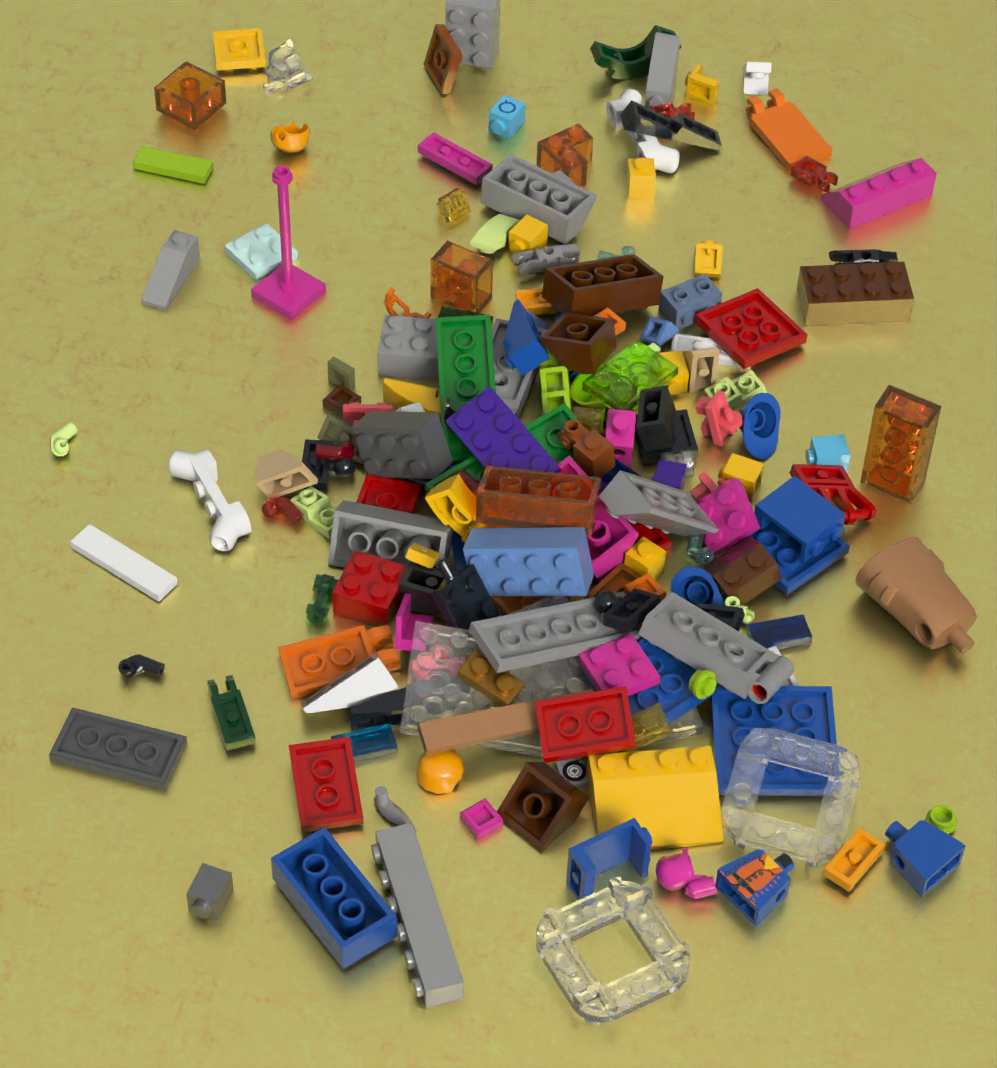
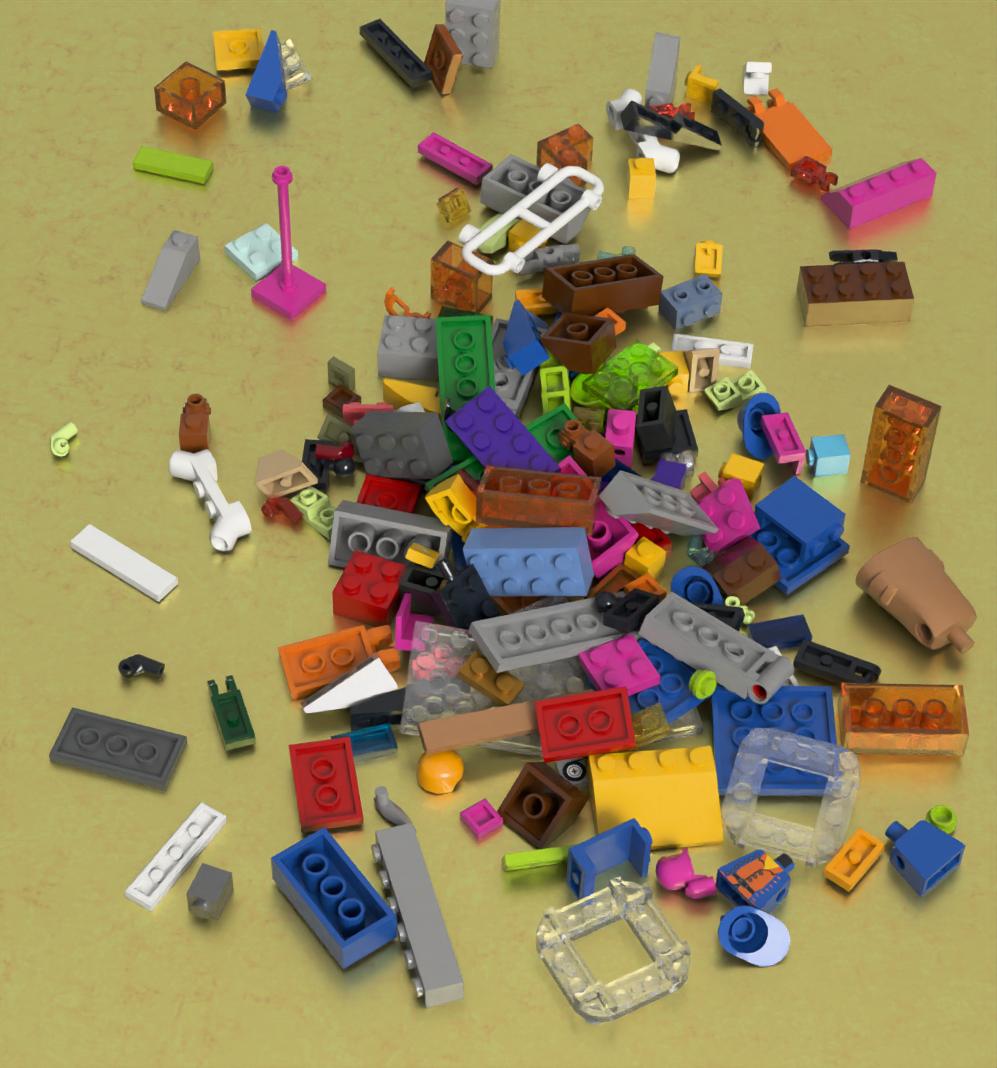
light orange hair [270,122,310,153] -> none
clear green bar [306,574,338,624] -> none
medium azure brick [488,95,525,139] -> none
dark green arch [590,25,681,80] -> none
medium blue slope [639,316,679,346] -> none
red plate [694,288,808,369] -> none
coral hips [695,390,743,447] -> none
red plate [789,464,877,525] -> none
none -> white tile [125,802,227,911]
none -> dark orange brick [179,394,211,453]
none -> blue slope [245,30,287,113]
none -> black plate [360,19,433,88]
none -> white bar [458,163,604,276]
none -> lime tile [501,844,577,872]
none -> black plate [711,88,764,148]
none -> blue piece [718,905,790,967]
none -> dark pink panel [760,412,806,475]
none -> black plate [793,639,881,697]
none -> clear orange brick [837,683,969,756]

